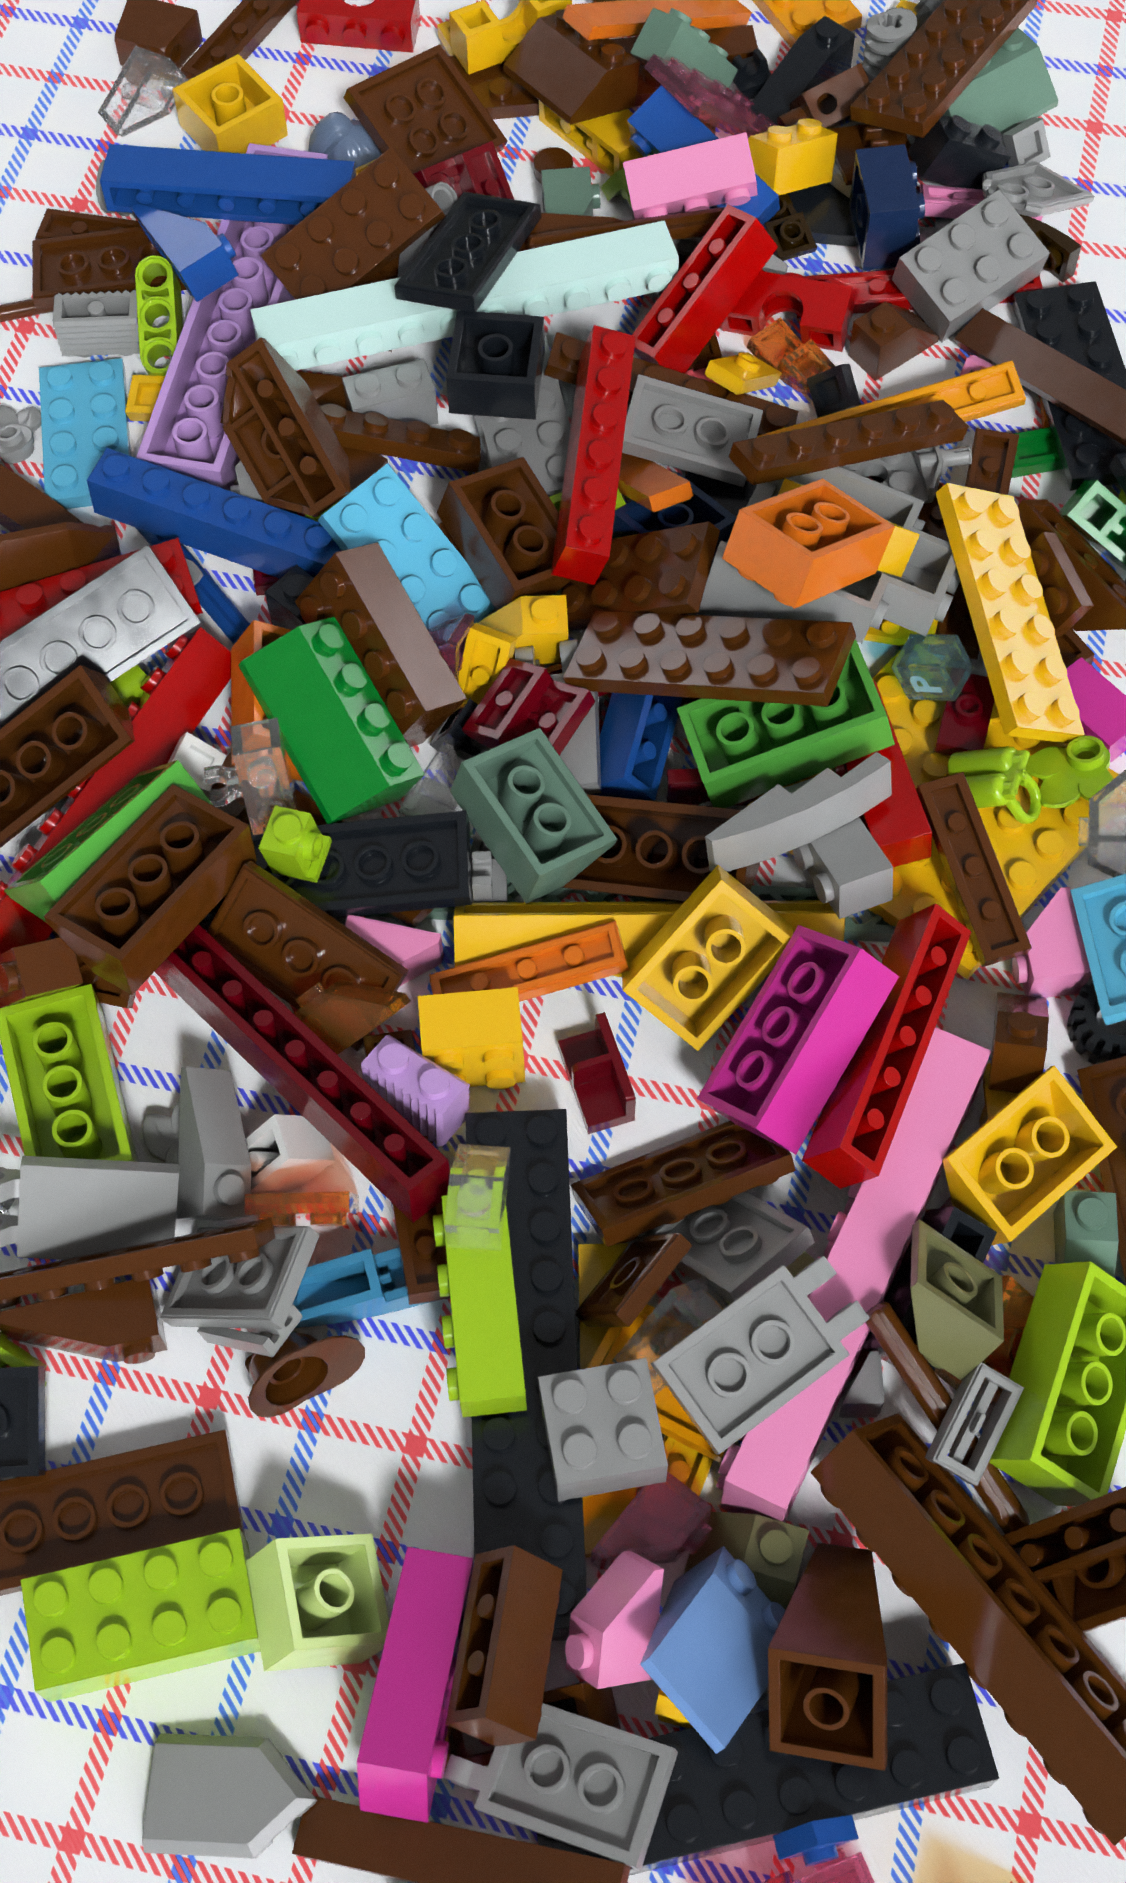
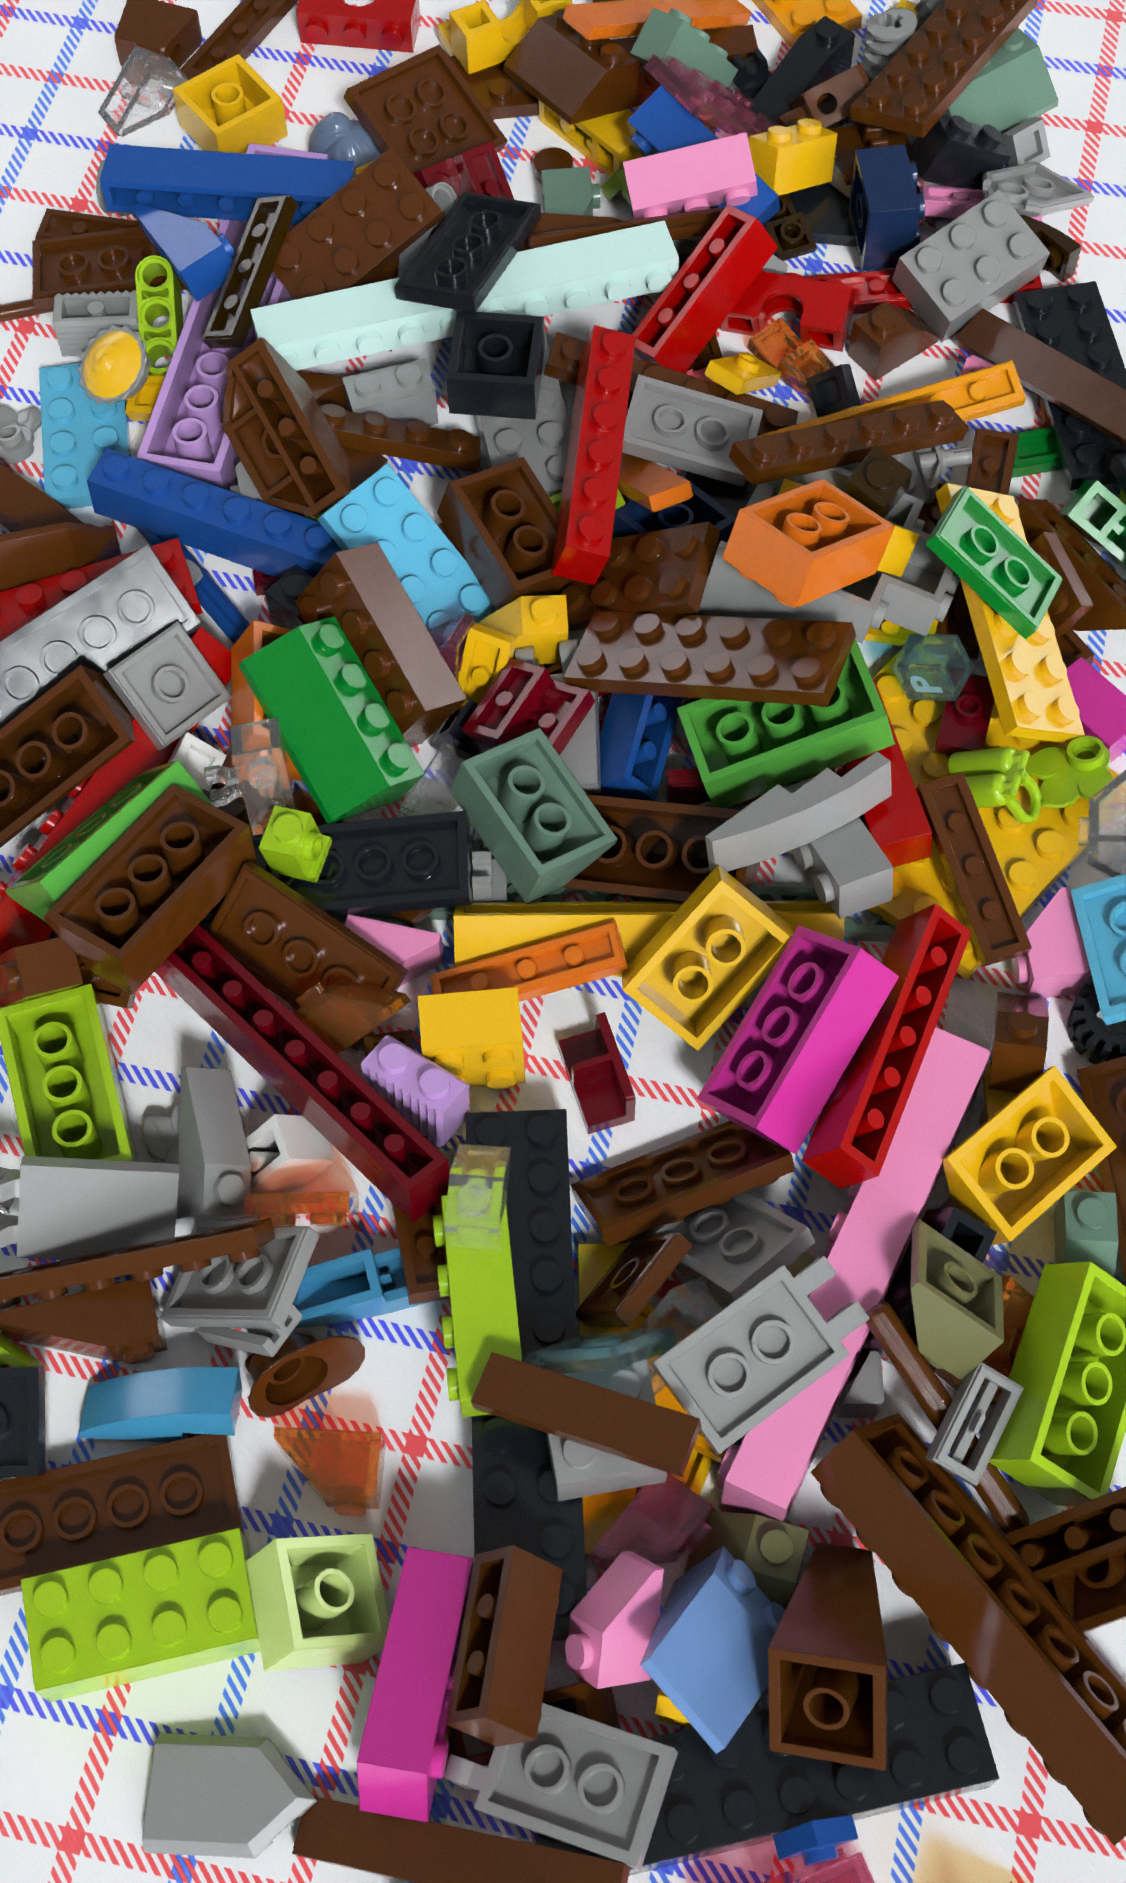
none -> yellow piece [77,324,150,405]
none -> dark azure slope [78,1366,243,1443]
none -> light grey tile [103,622,231,751]
none -> dark brown tile [202,195,298,349]
none -> clear orange slope [273,1427,386,1516]
none -> reddish brown tile [471,1352,702,1477]
none -> clear light blue tile [524,1327,676,1374]
none -> dark brown brick [846,445,912,519]
none -> green tile [925,485,1063,639]

